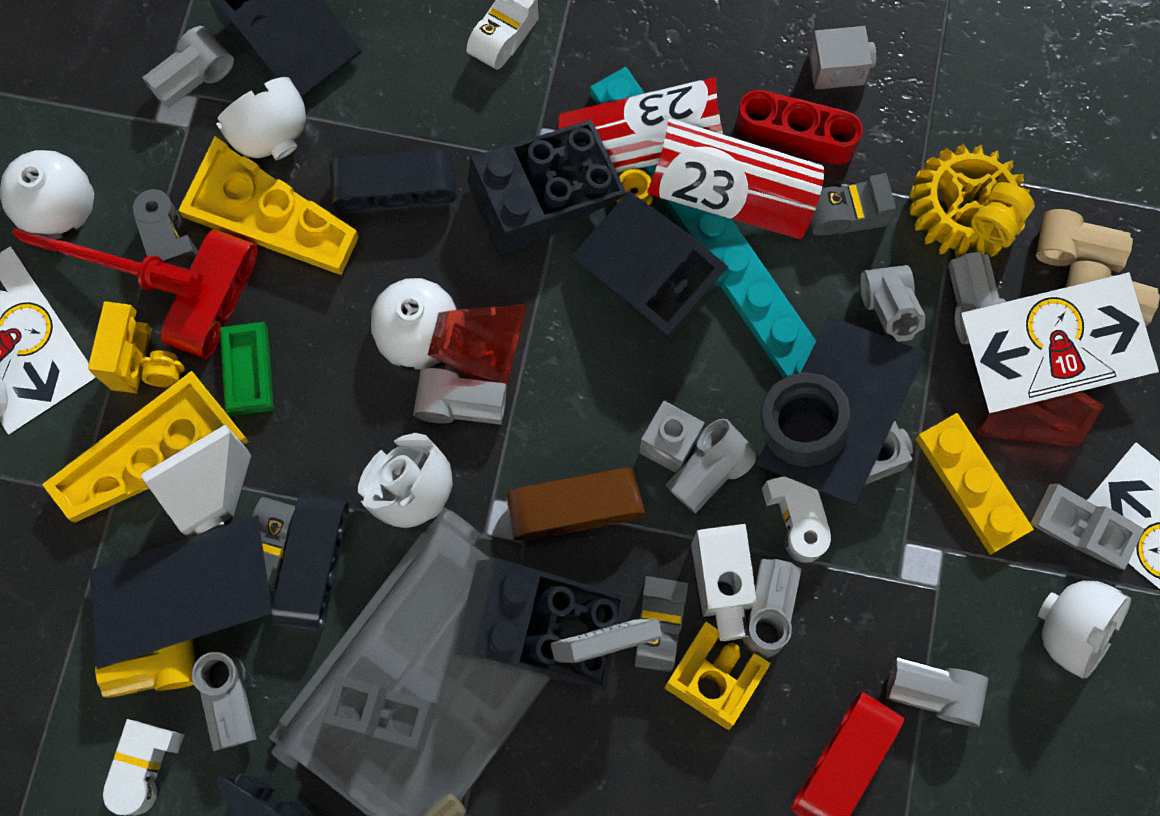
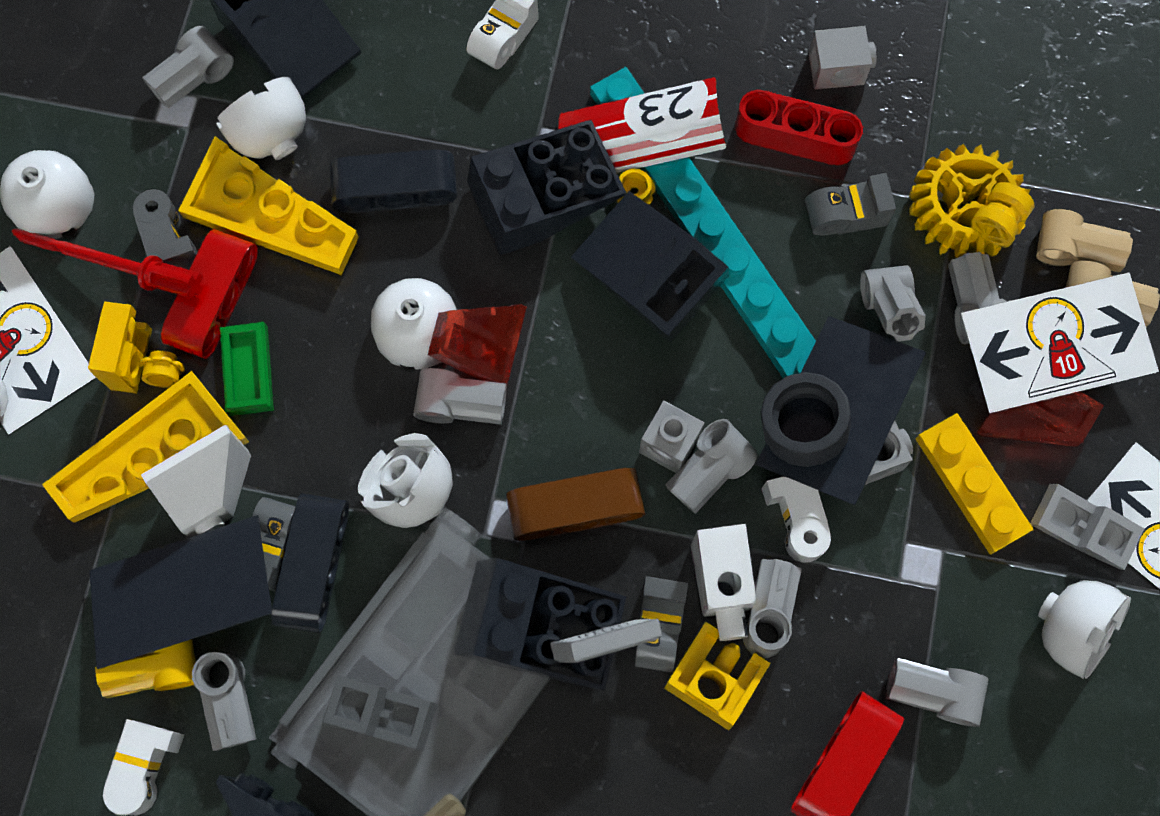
sticker [647,119,824,239] -> none

